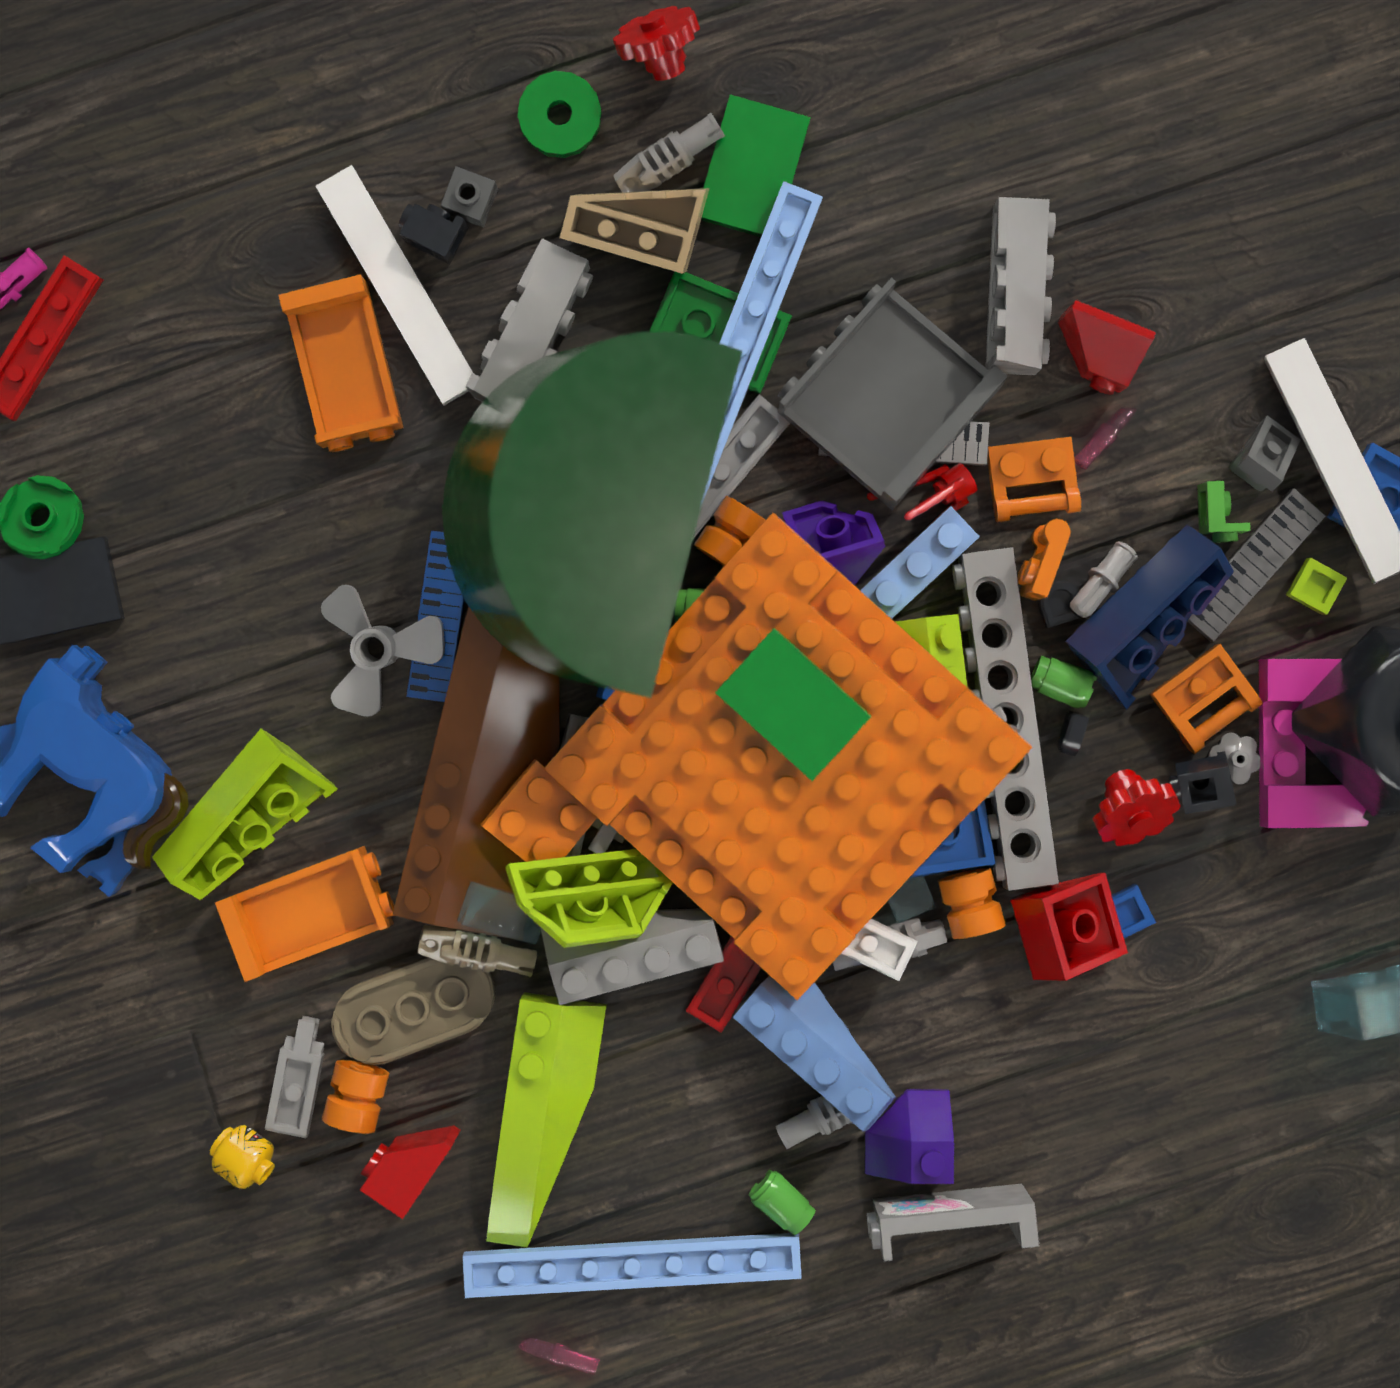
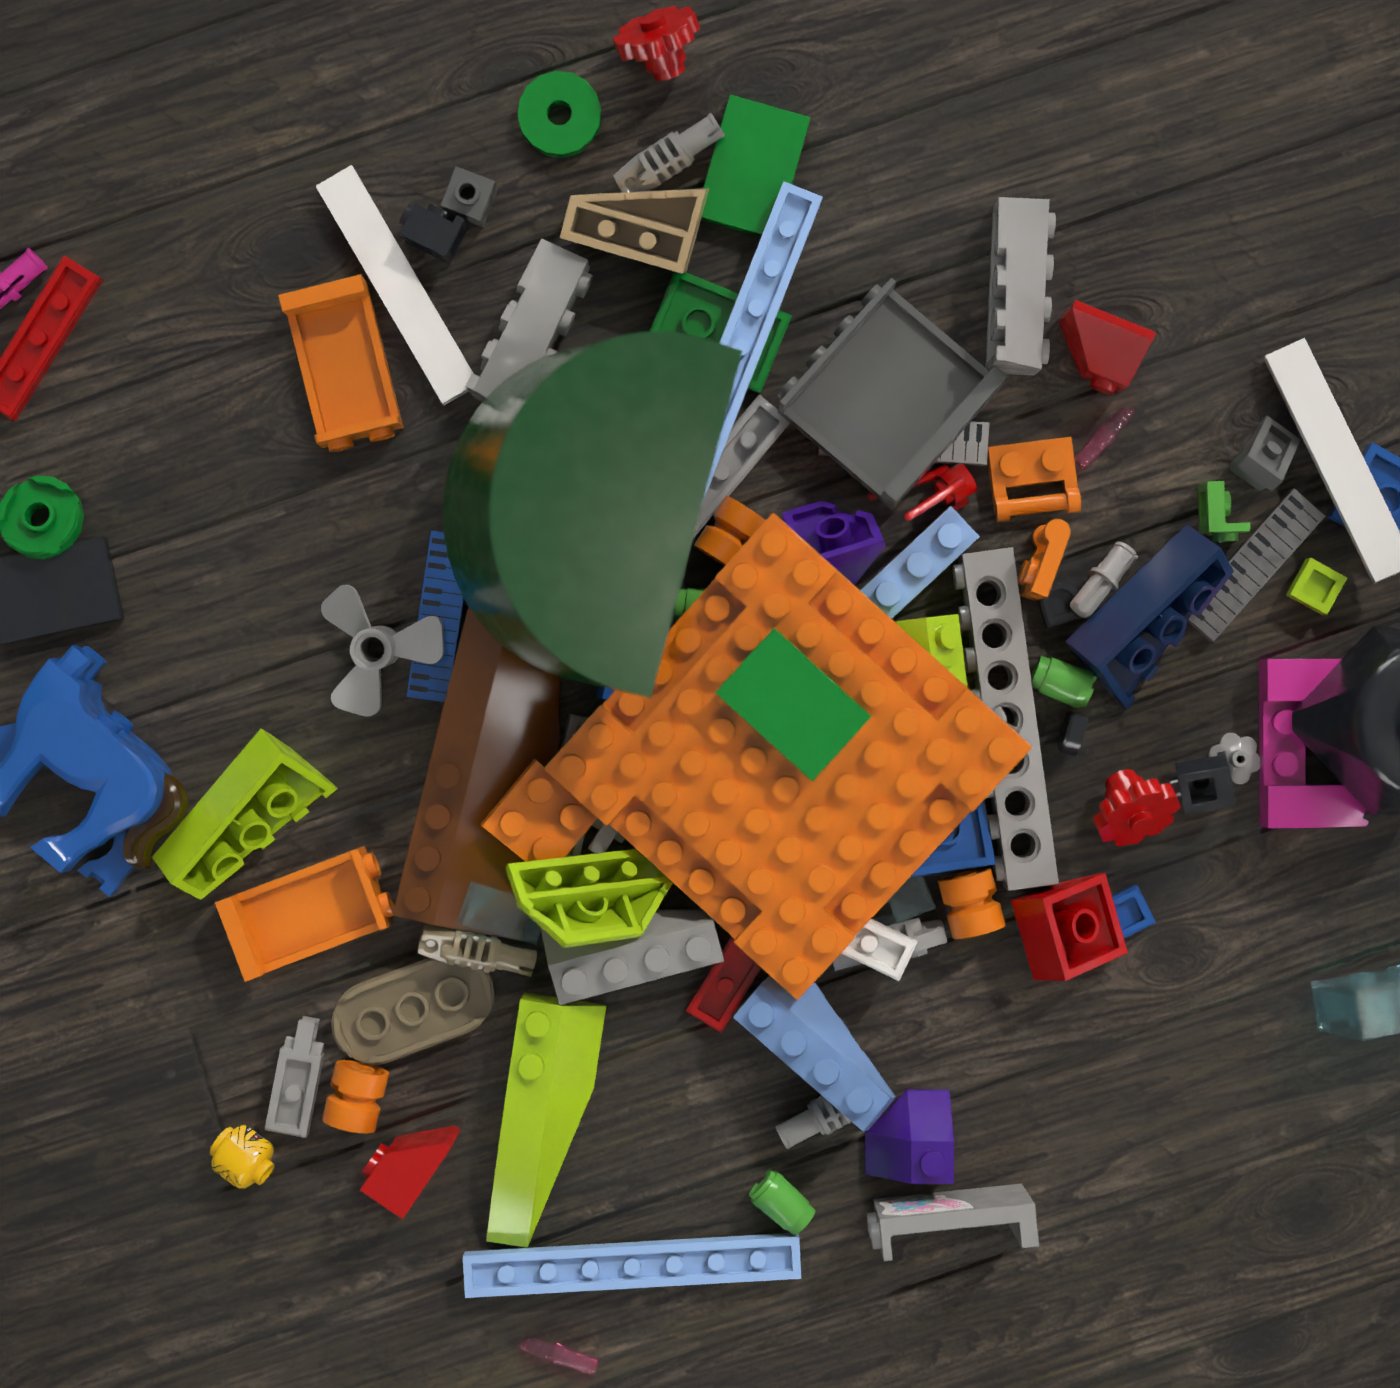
orange plate [1150,644,1263,754] -> none

